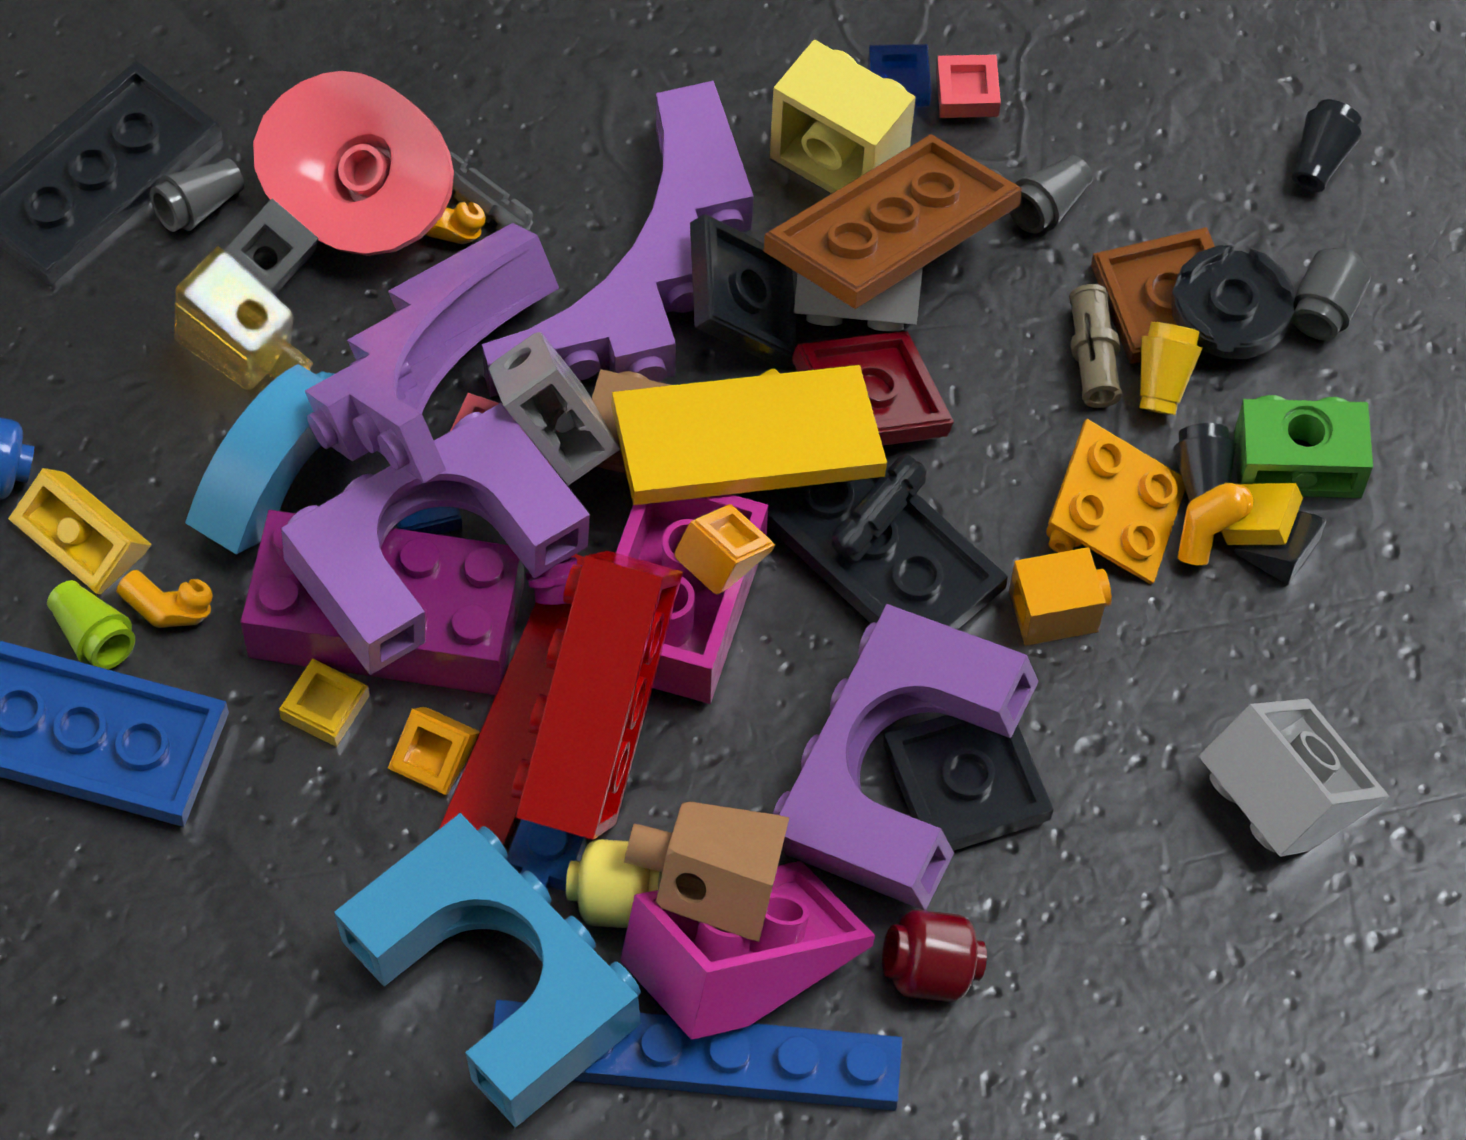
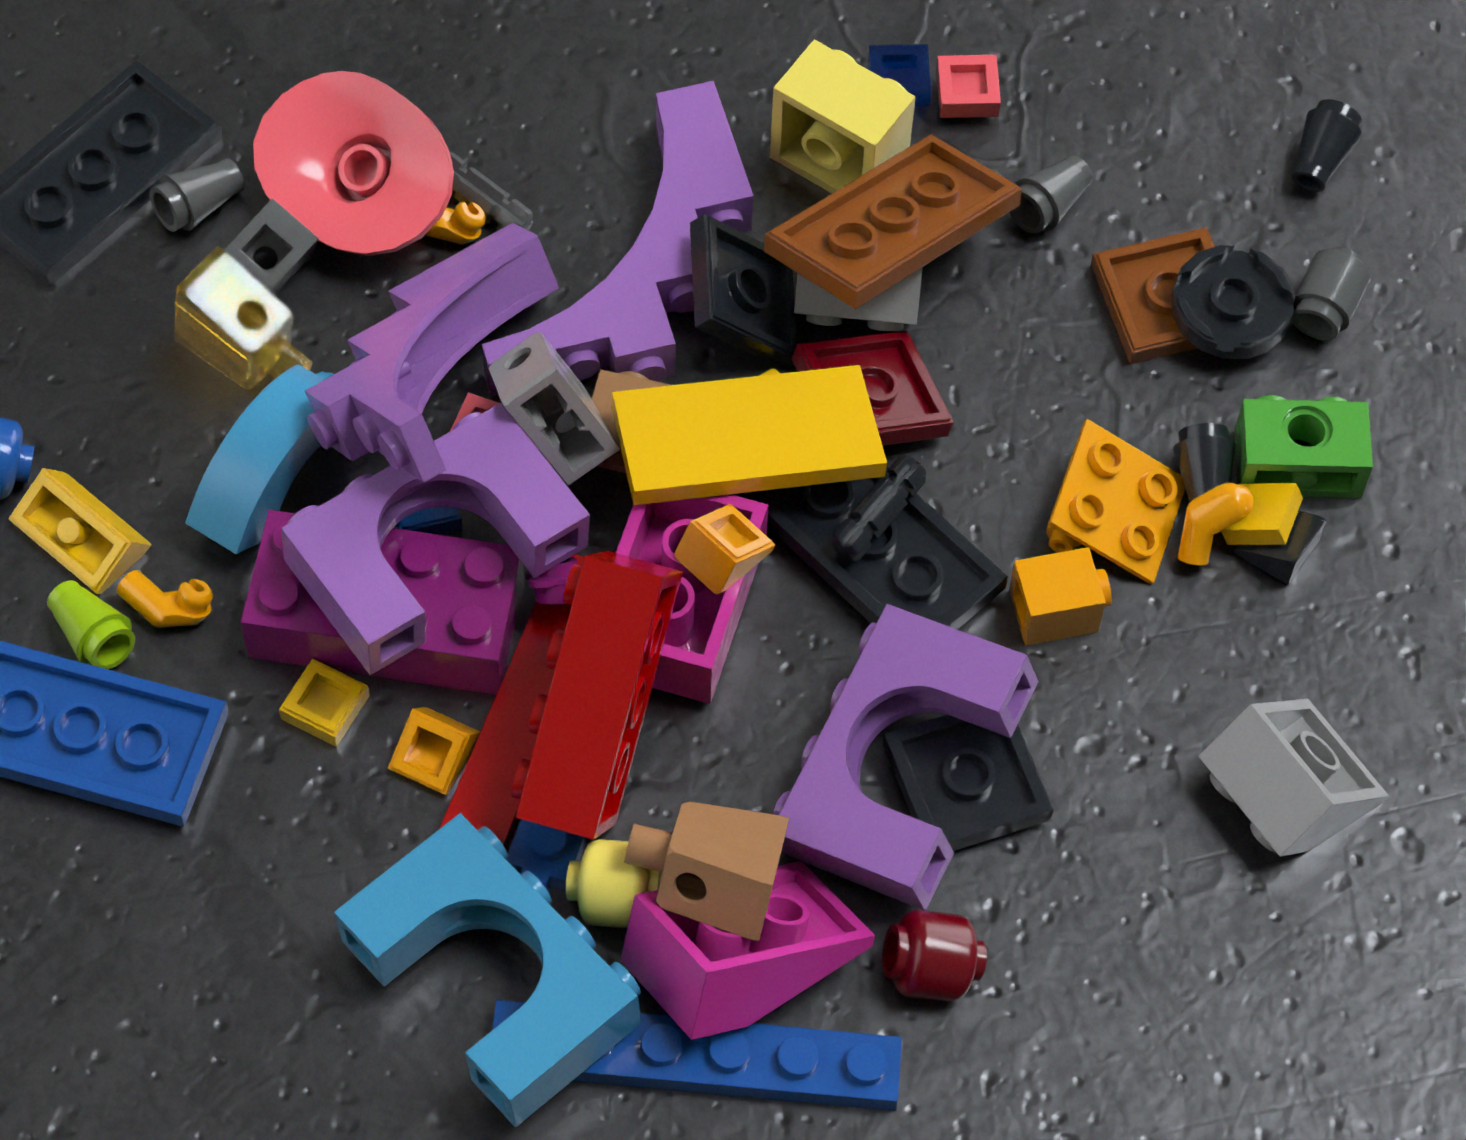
dark tan pin [1069,284,1122,408] -> none
yellow cone [1139,322,1202,416] -> none

